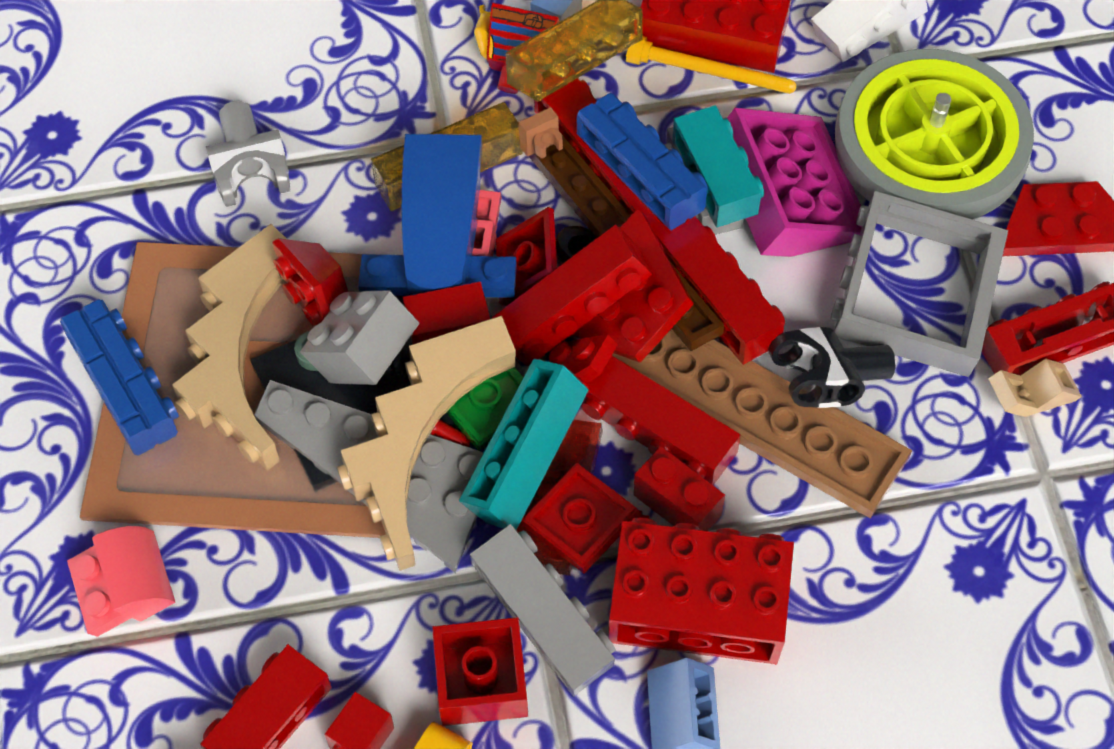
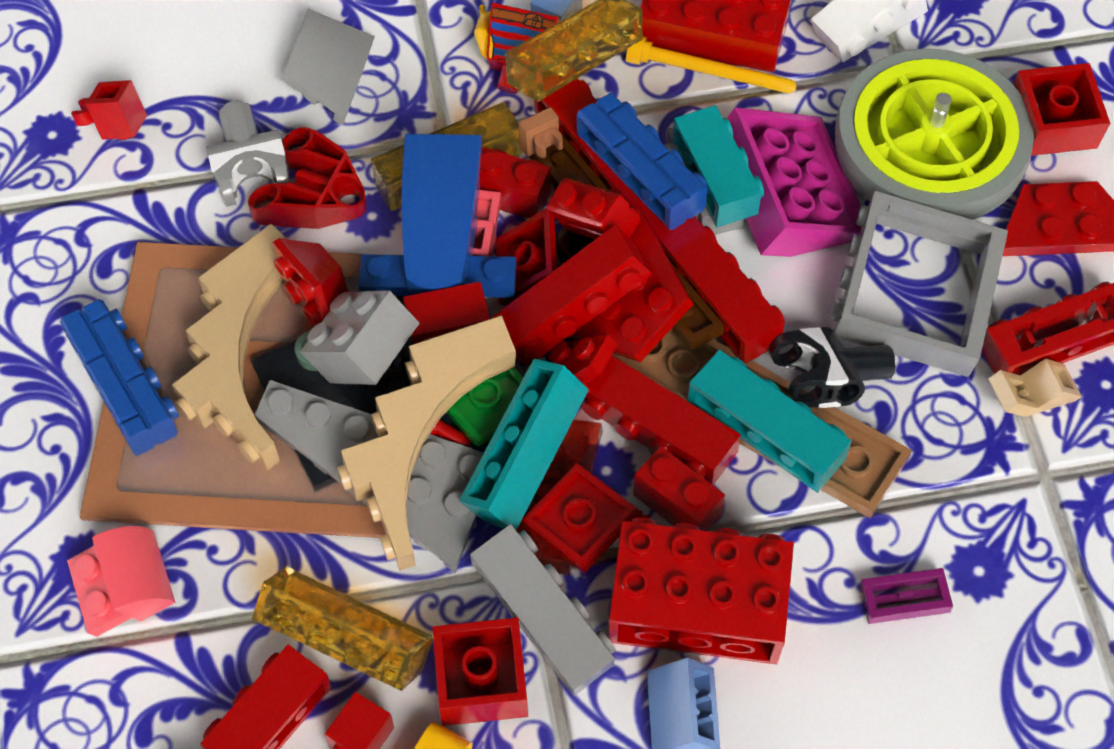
none -> red brick [71,80,147,140]
none -> red connector [248,127,367,229]
none -> clear yellow brick [252,566,433,691]
none -> light grey slope [281,9,375,125]
none -> red brick [480,147,551,219]
none -> red brick [546,178,641,240]
none -> teal brick [688,350,852,493]
none -> magenta tile [859,568,953,624]
none -> red brick [1013,63,1111,156]

